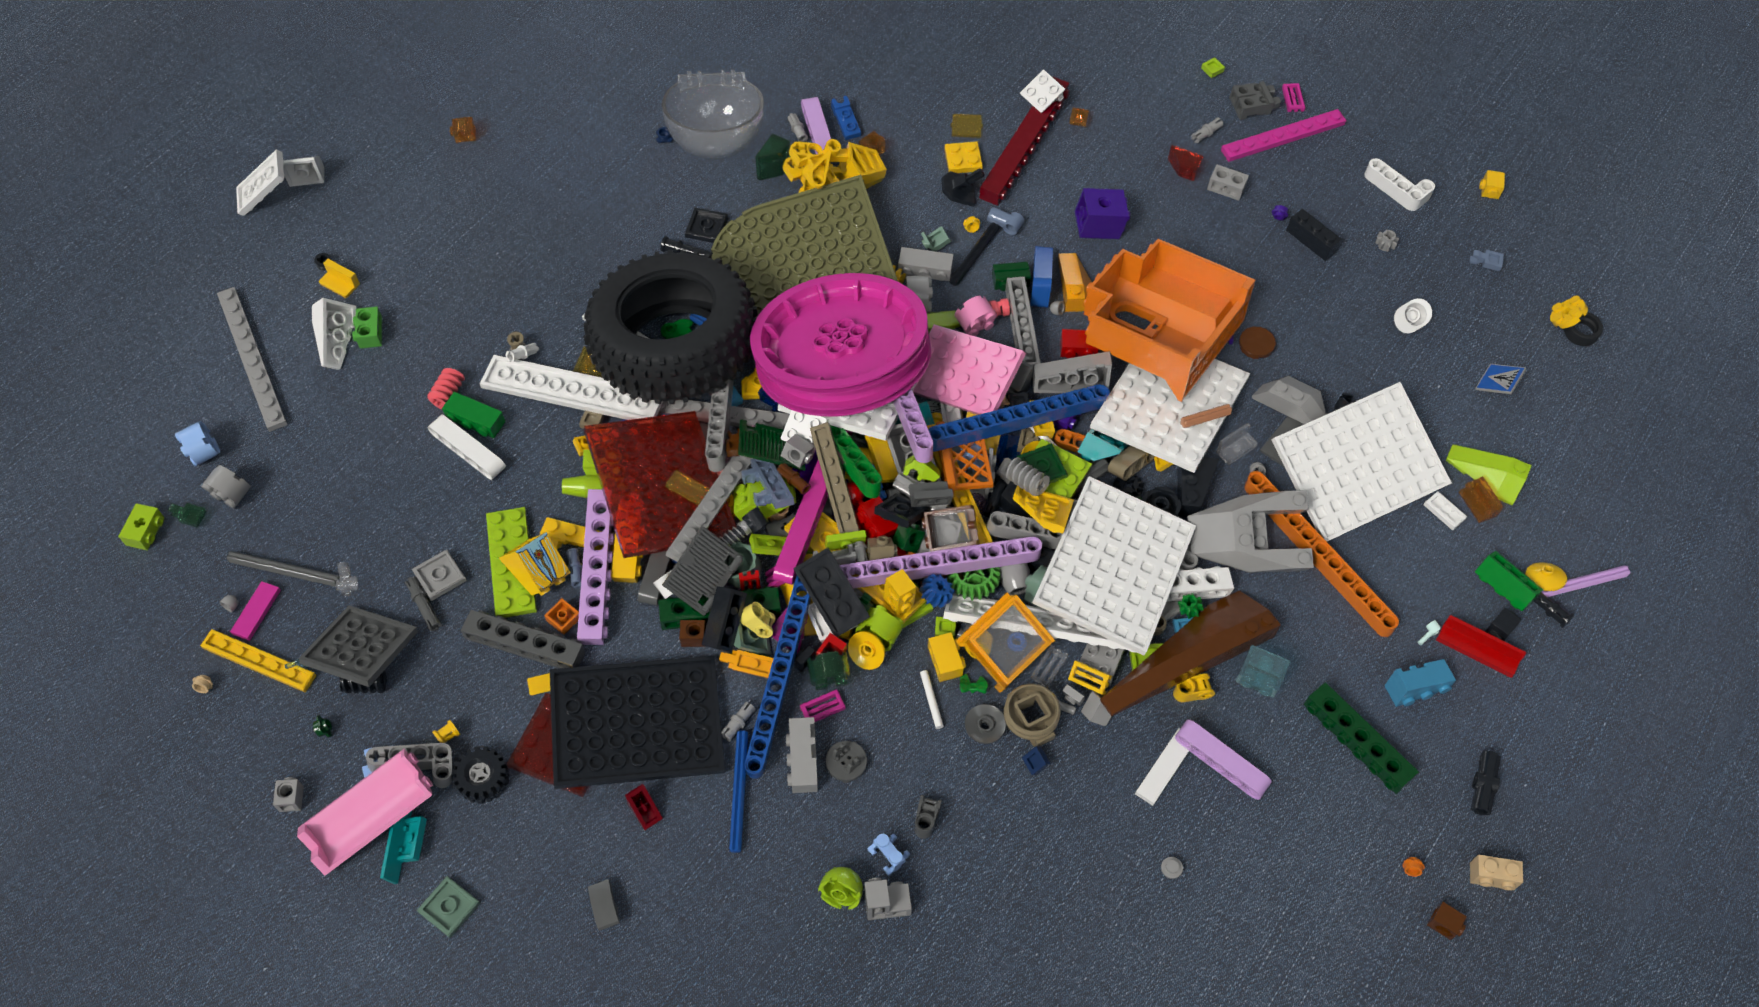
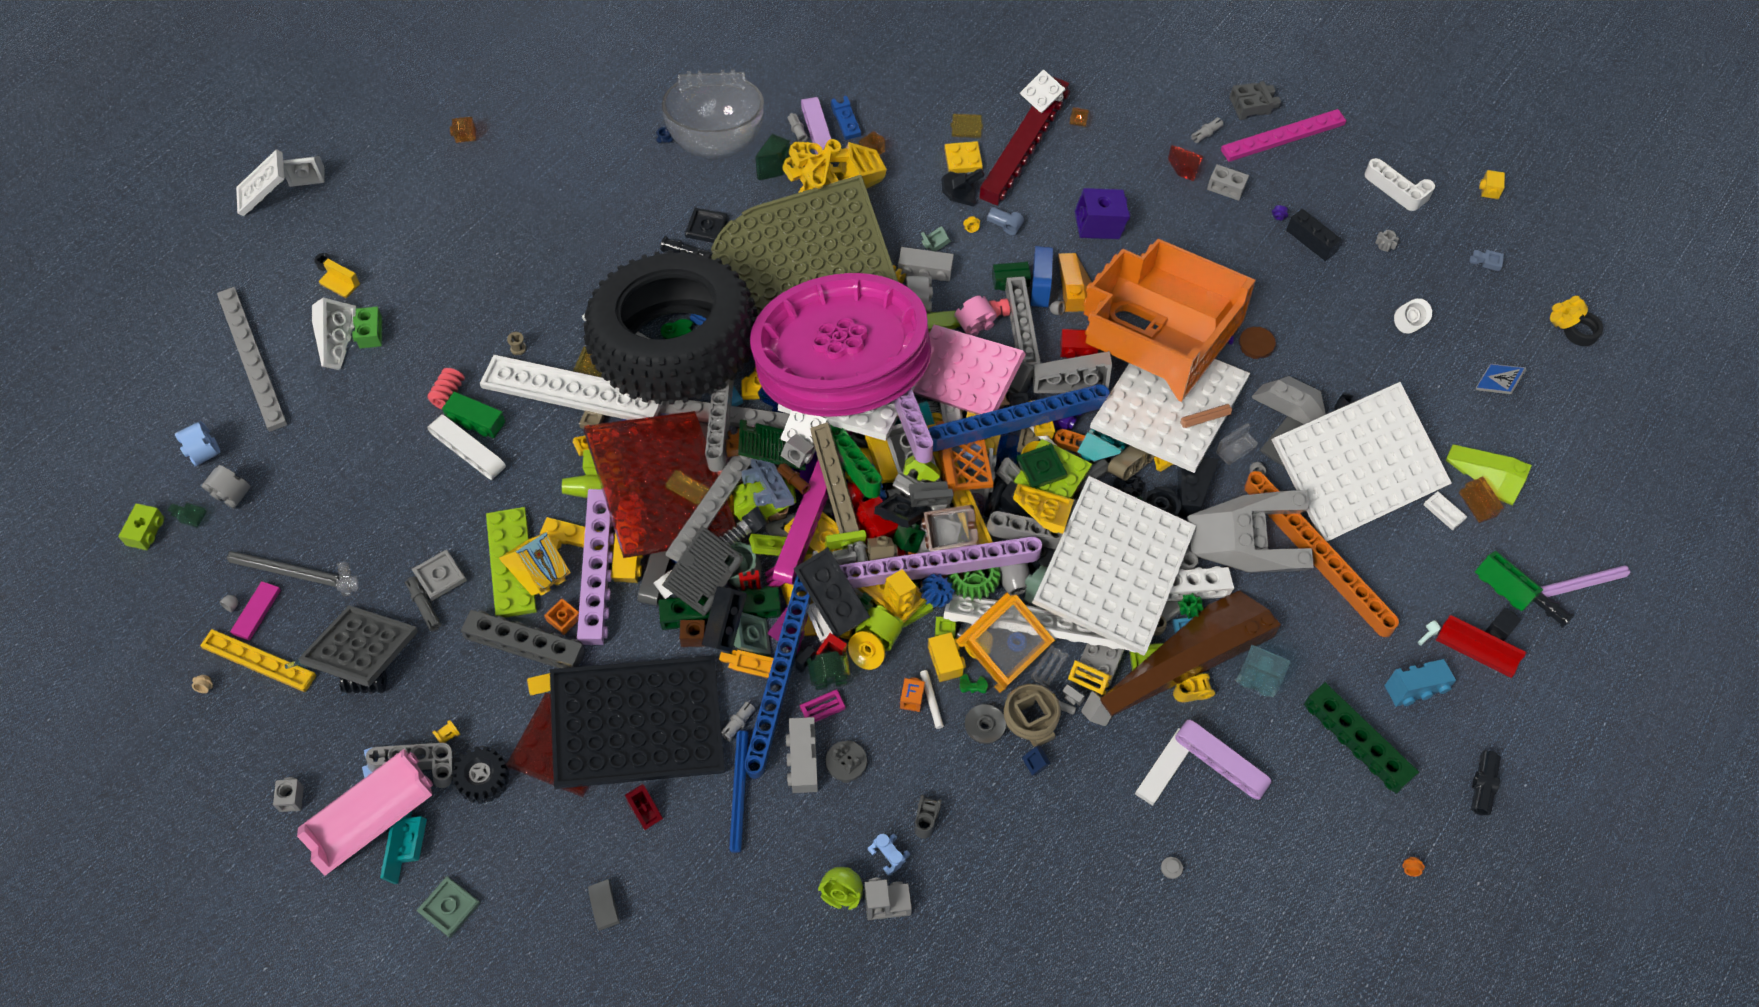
dark green plate [313,715,332,737] -> none
white axle [506,343,539,362] -> none
sand blue pin [566,548,582,588] -> none
light yellow piece [740,602,776,638] -> none
black axle [949,222,999,286] -> none
light grey piece [1006,457,1050,496] -> none
lime plate [1201,57,1225,78] -> none
dark pink tile [1282,83,1305,112] -> none
reddish brown brick [1427,902,1467,940] -> none
tan brick [1470,855,1523,890] -> none
yellow dish [1525,562,1567,591] -> none
none -> orange brick [900,678,925,712]

